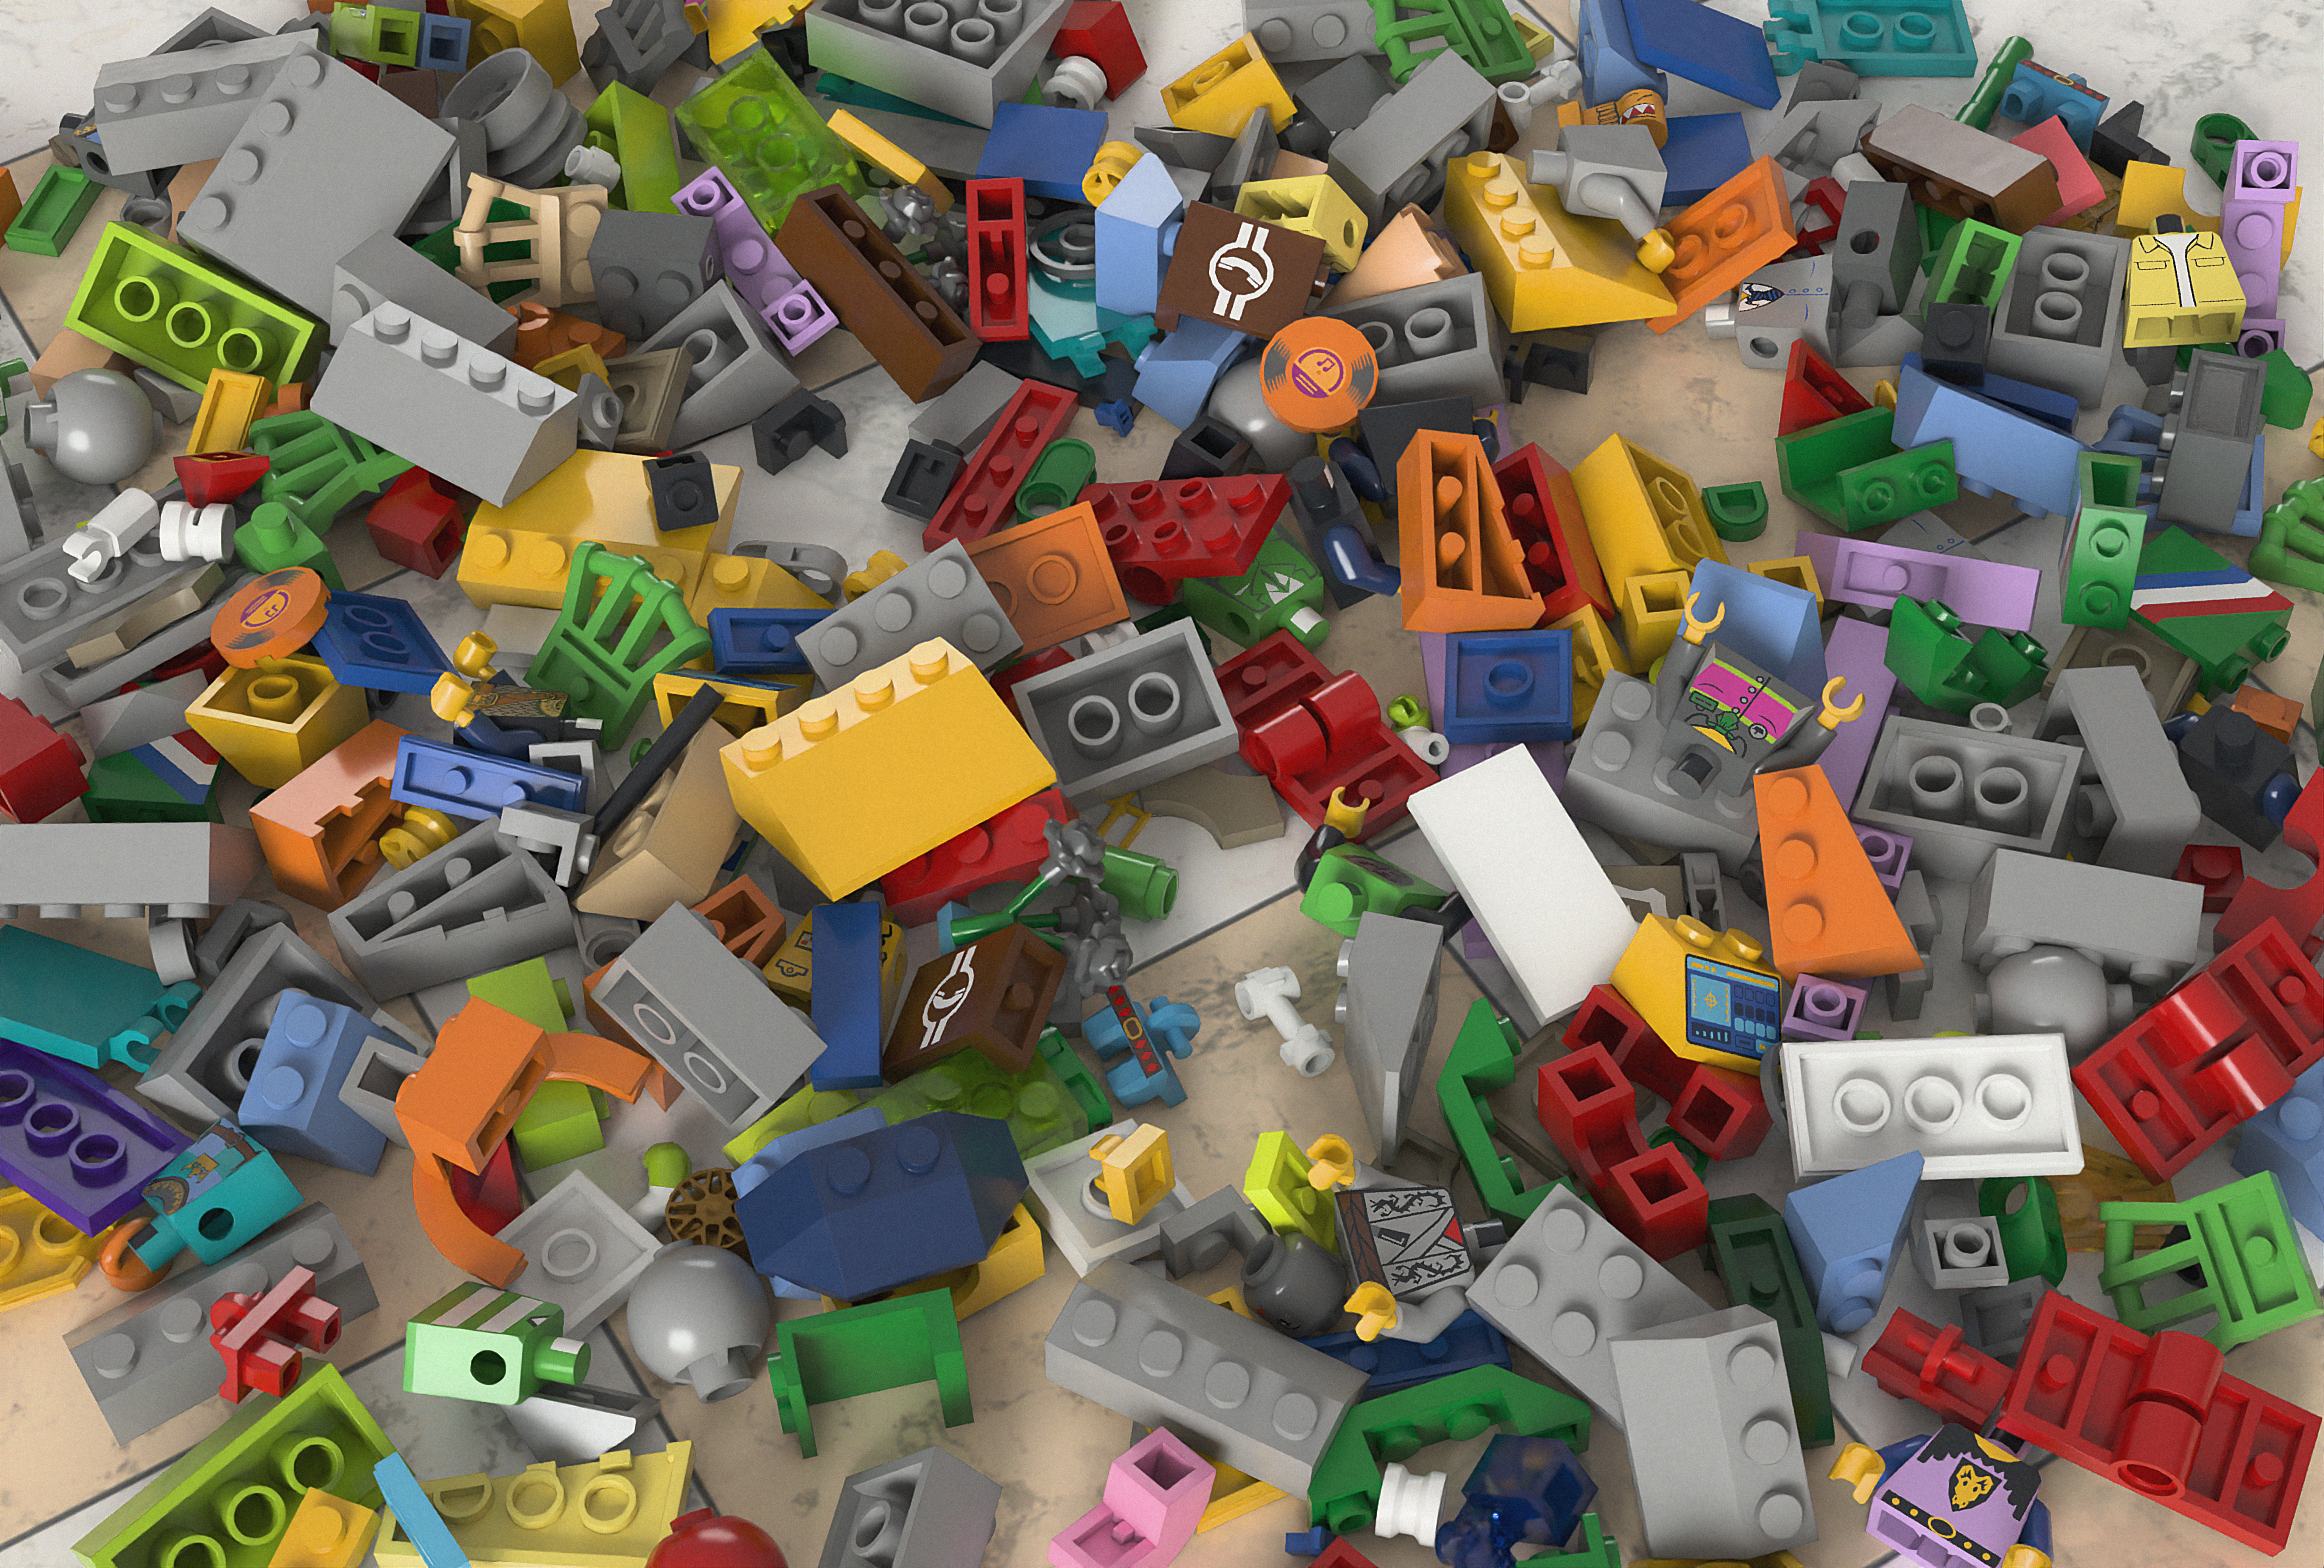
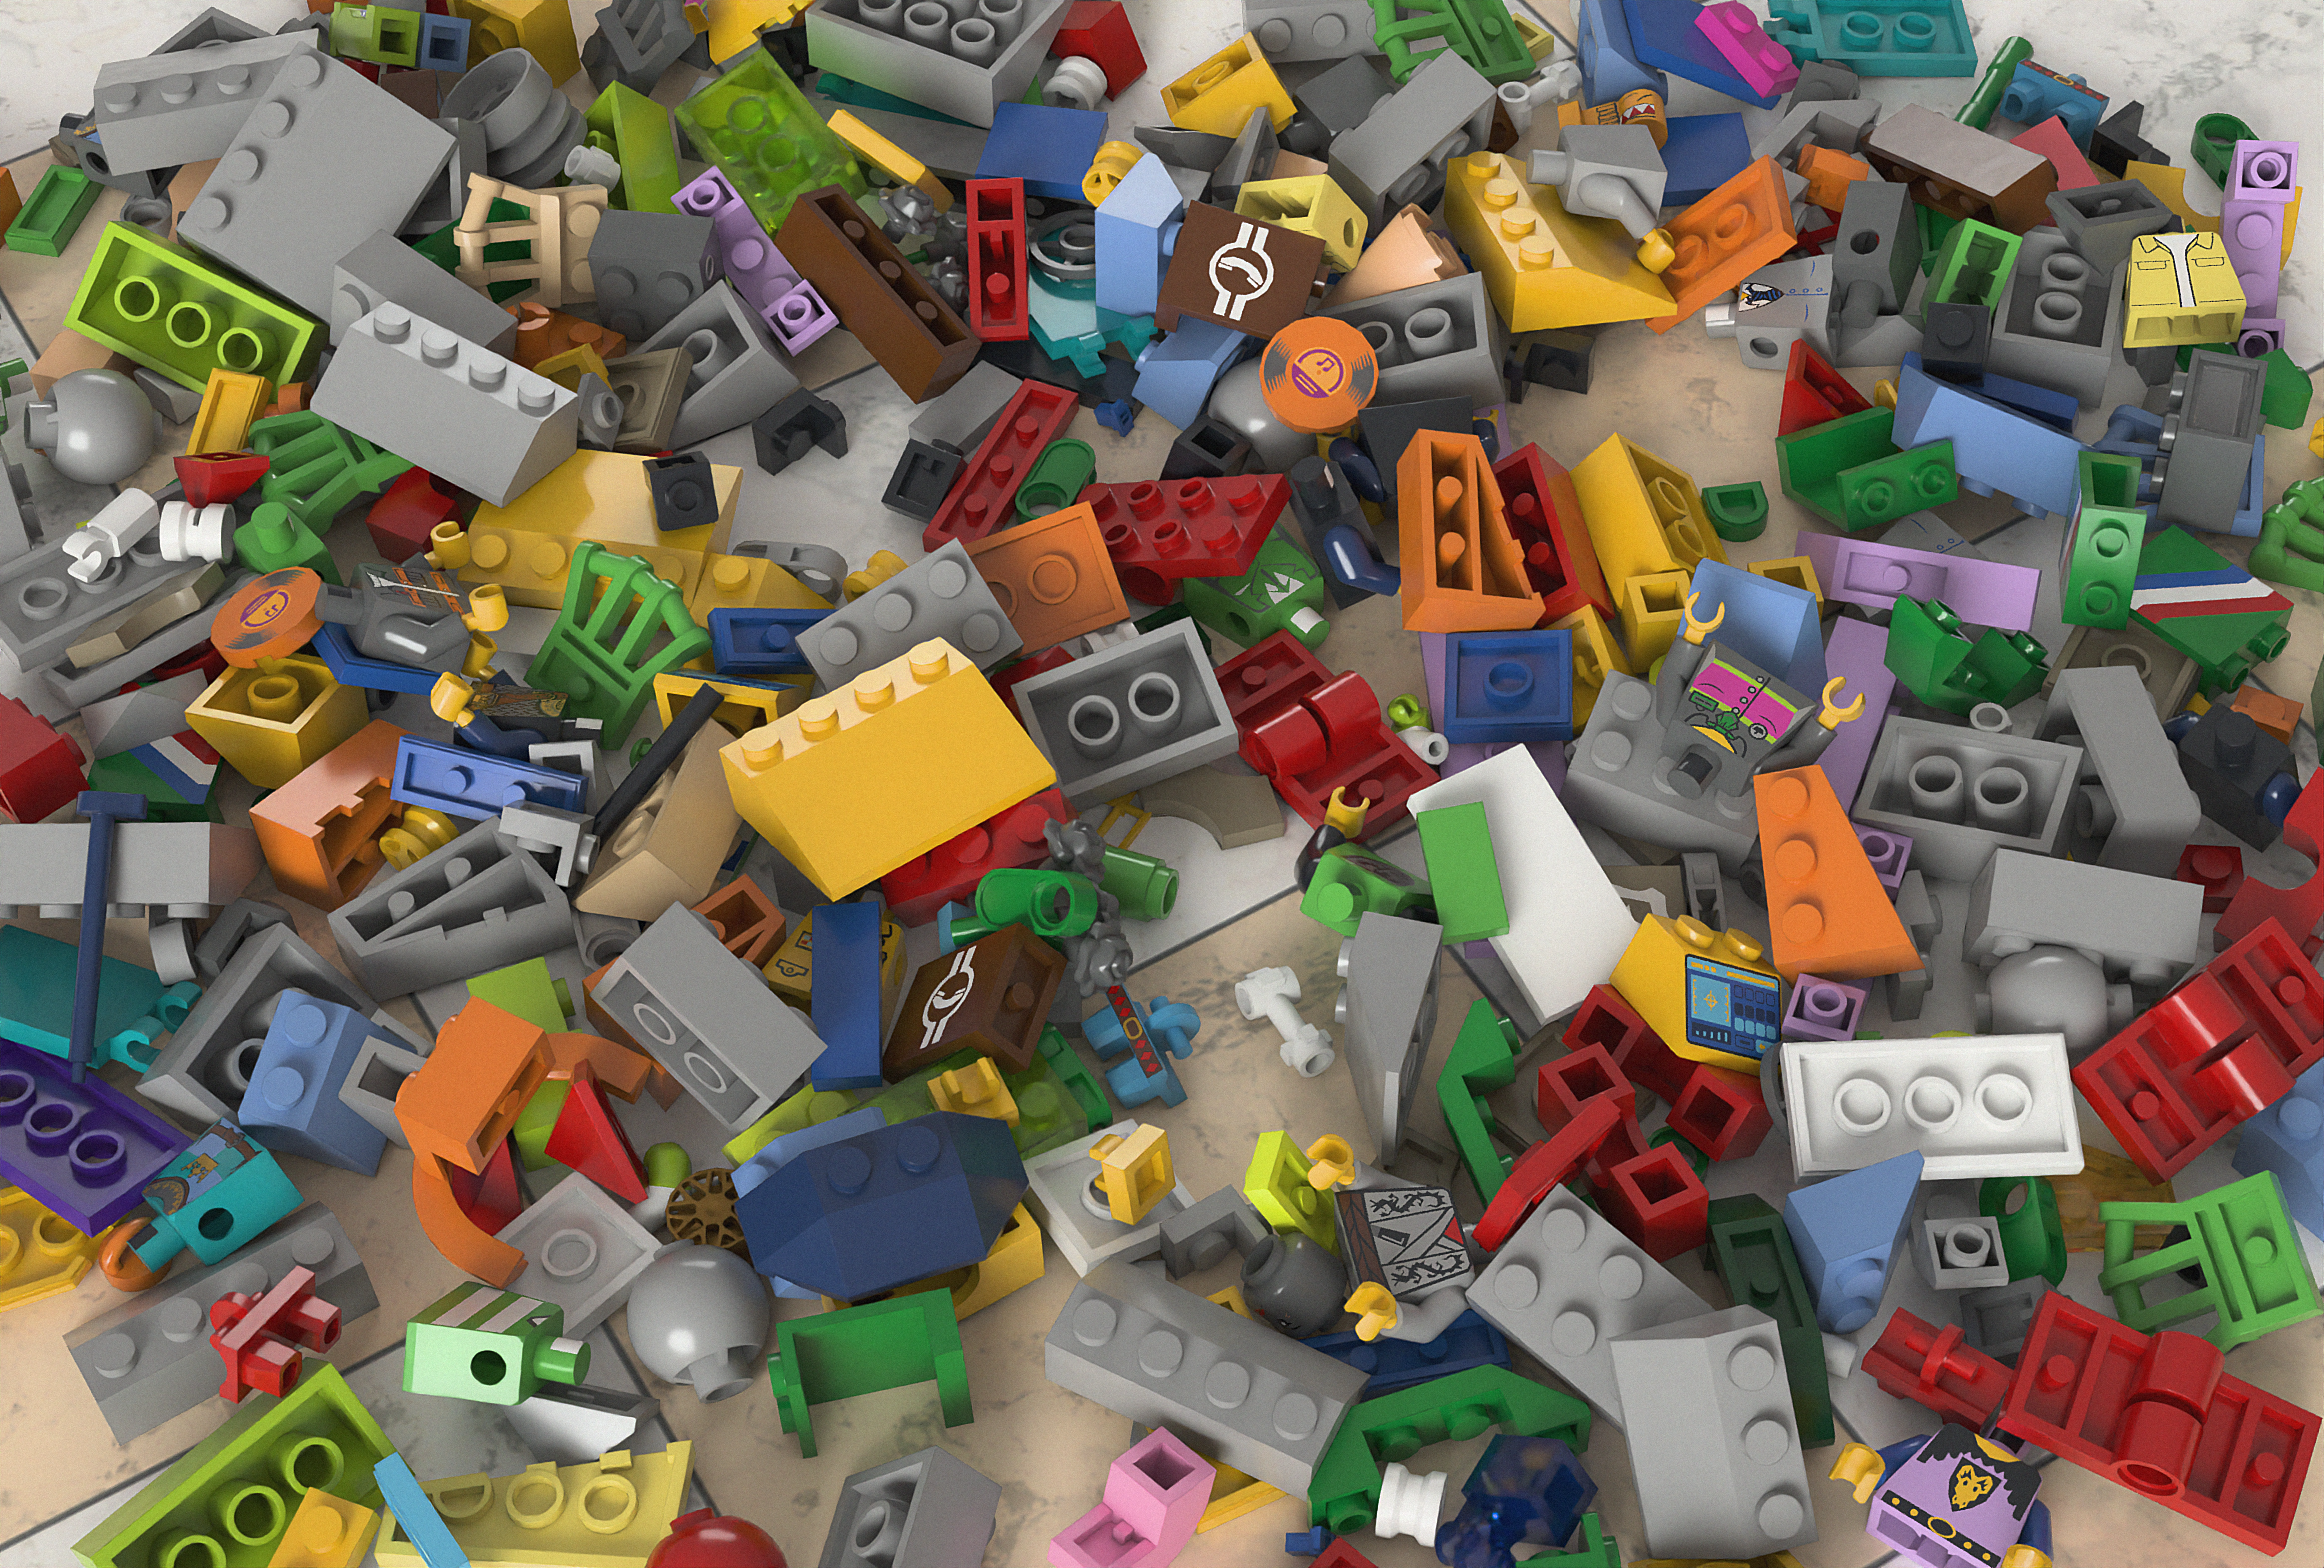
none -> dark blue piece [68,791,149,1084]
none -> dark grey torso [315,521,509,677]
none -> red slope [543,1058,649,1204]
none -> yellow tile [927,1057,1020,1129]
none -> green piece [975,868,1098,937]
none -> bright green tile [1416,801,1510,946]
none -> red plate [1471,1093,1621,1254]
none -> dark pink plate [1694,0,1800,99]
none -> orange bracket [1794,144,1870,213]
none -> dark grey slope [2045,178,2173,277]

